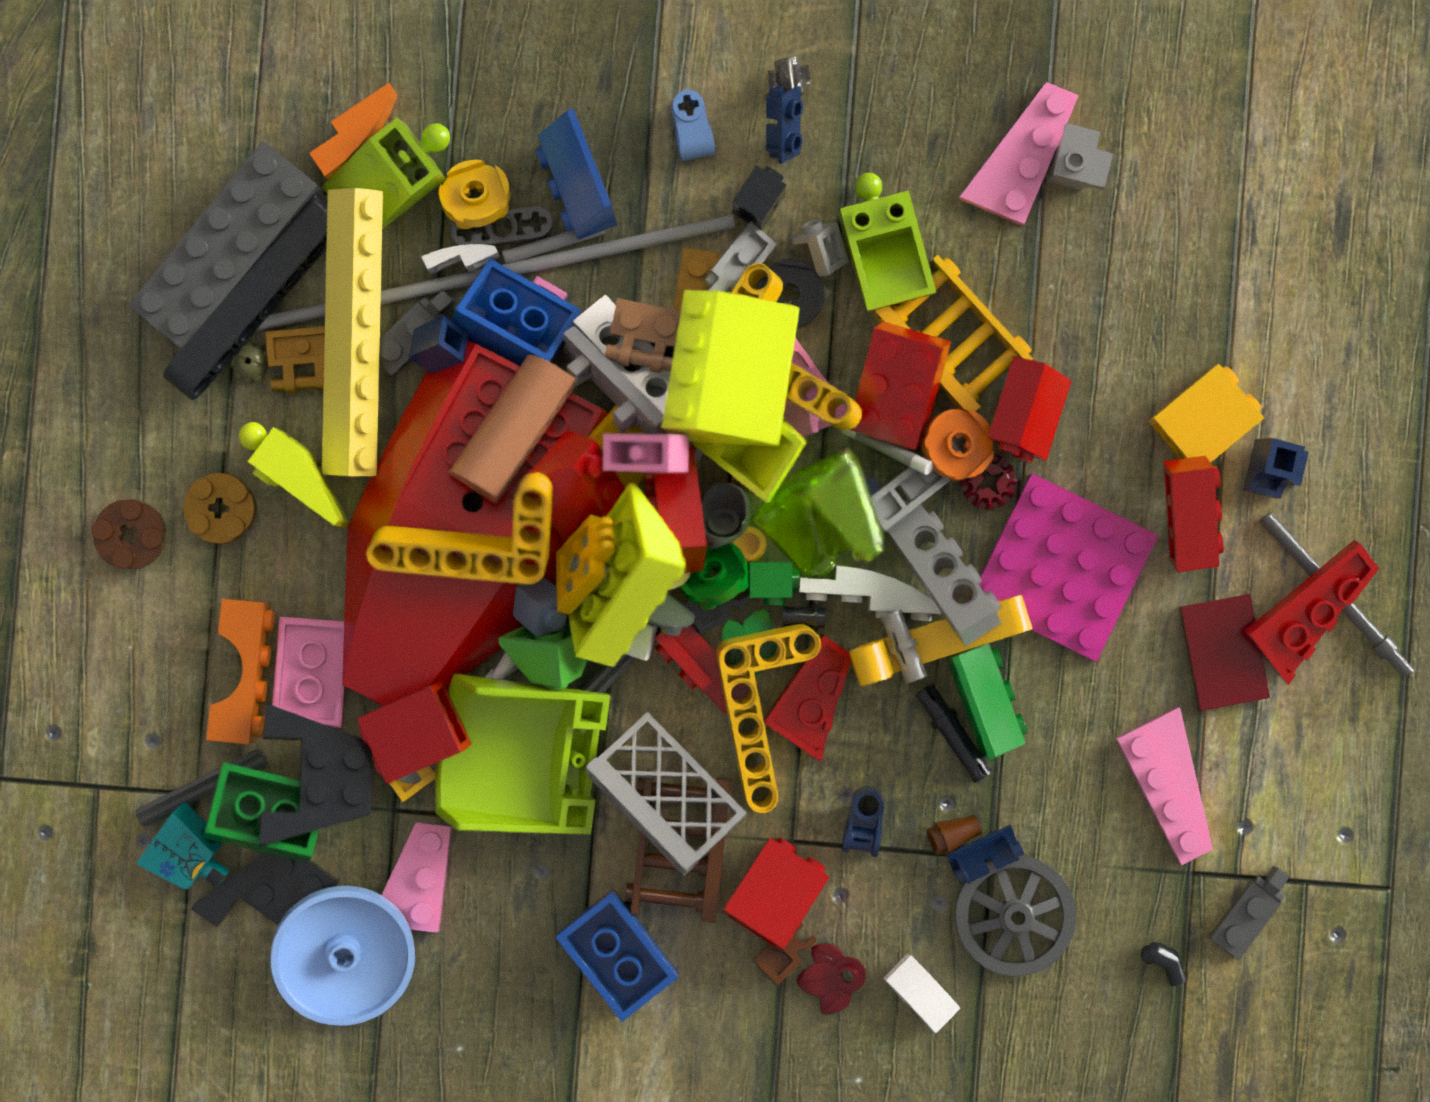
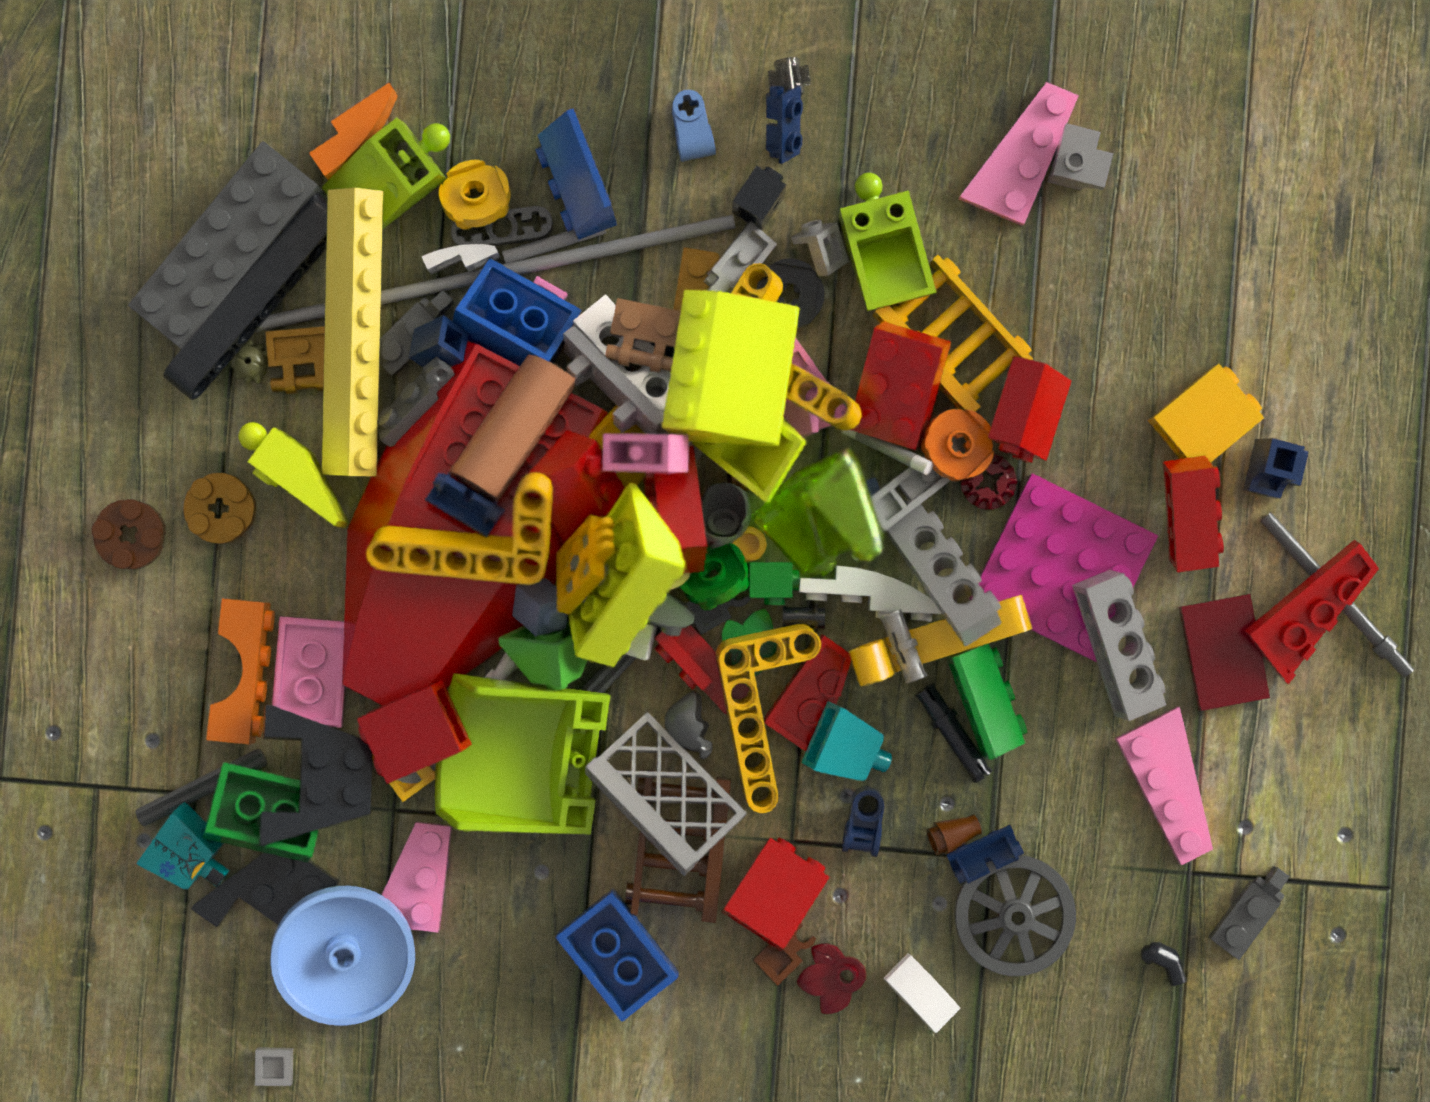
none -> light grey plate [255,1047,293,1086]
none -> dark grey hinge [377,357,455,447]
none -> dark blue hinge [425,473,505,537]
none -> dark grey hair [664,690,713,759]
none -> teal torso [801,701,892,781]
none -> light grey brick [1072,570,1166,721]

